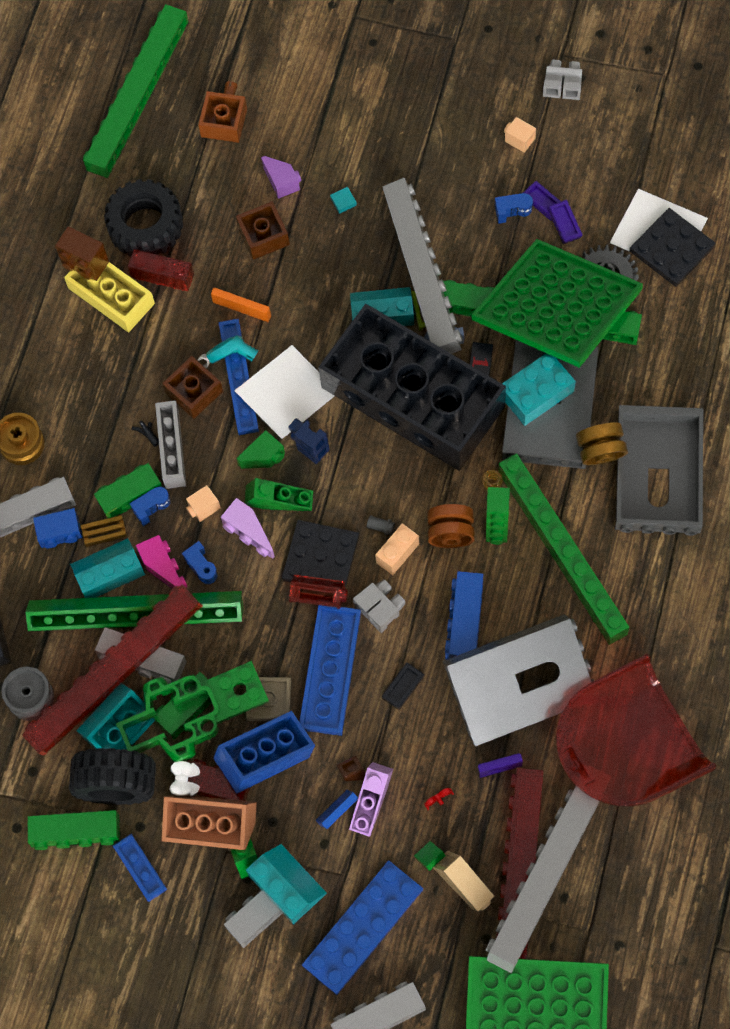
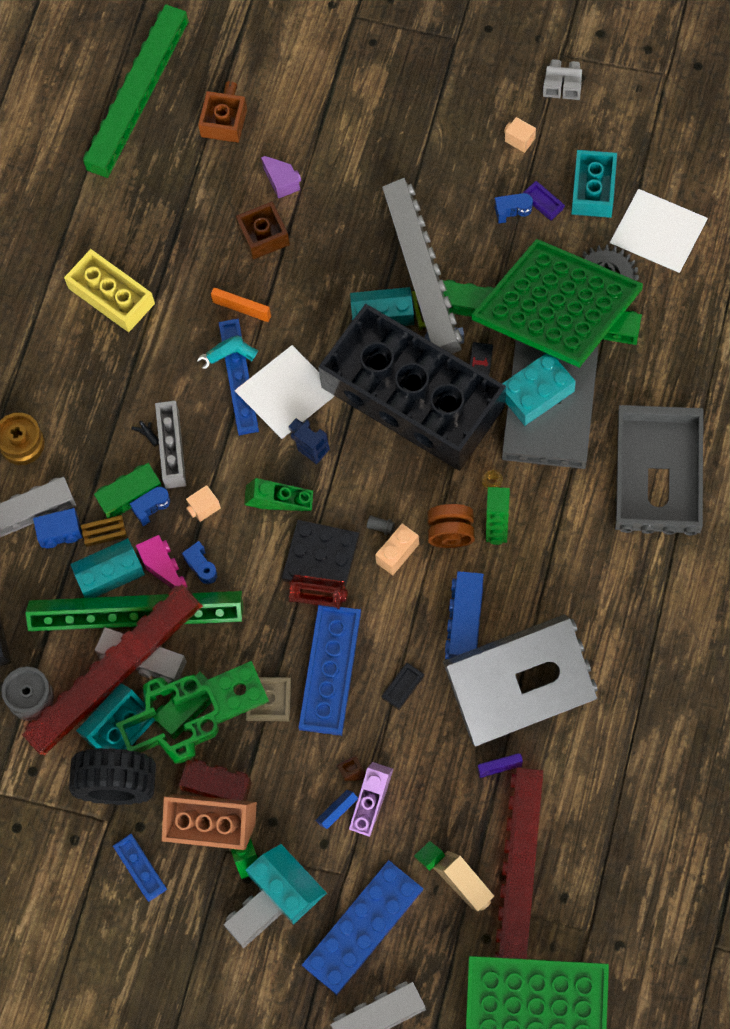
green brick [28,810,120,850] -> none
reddish brown brick [55,226,109,281] -> none
black tyre [104,179,183,259] -> none
clear red brick [128,249,194,291] -> none
reddish brown brick [162,356,223,419] -> none
white piece [170,761,200,796] -> none
blue brick [214,711,315,794] -> none
lavender slope [221,498,275,559] -> none
green slope [236,430,285,469] -> none
teal tile [330,187,357,214] -> none
light grey hips [353,580,405,633] -> none
red piece [424,788,454,810] -> none
light grey brick [486,766,611,973] -> none
green brick [498,453,629,645] -> none
dark purple tile [547,200,583,244] -> none
clear red windscreen [556,654,717,806] -> none
pearl gold wheel [576,422,628,465] -> none
black plate [629,208,716,287] -> none
none -> teal brick [571,150,617,218]

